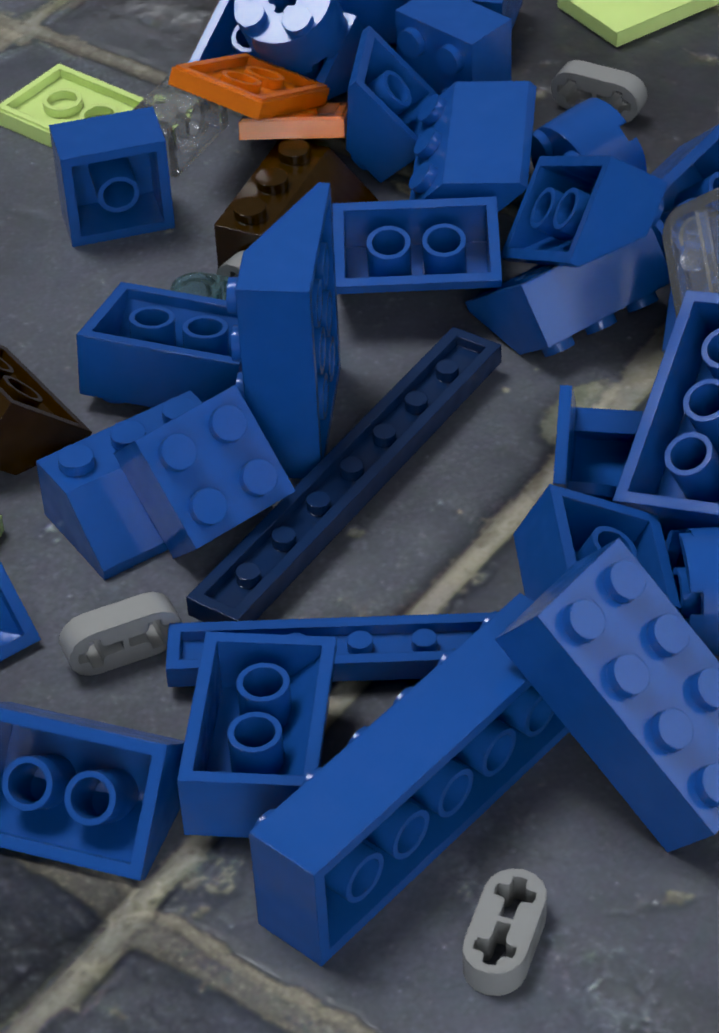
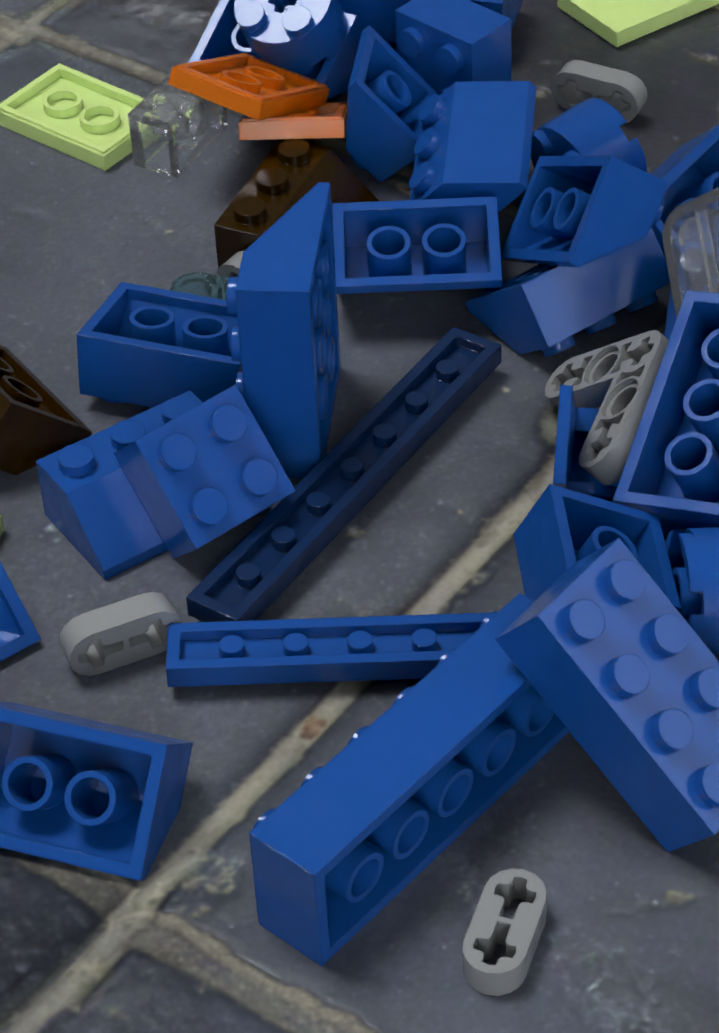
blue brick [49,106,175,247] -> none
blue slope [177,632,337,838] -> none
none -> light grey beam [544,330,669,486]

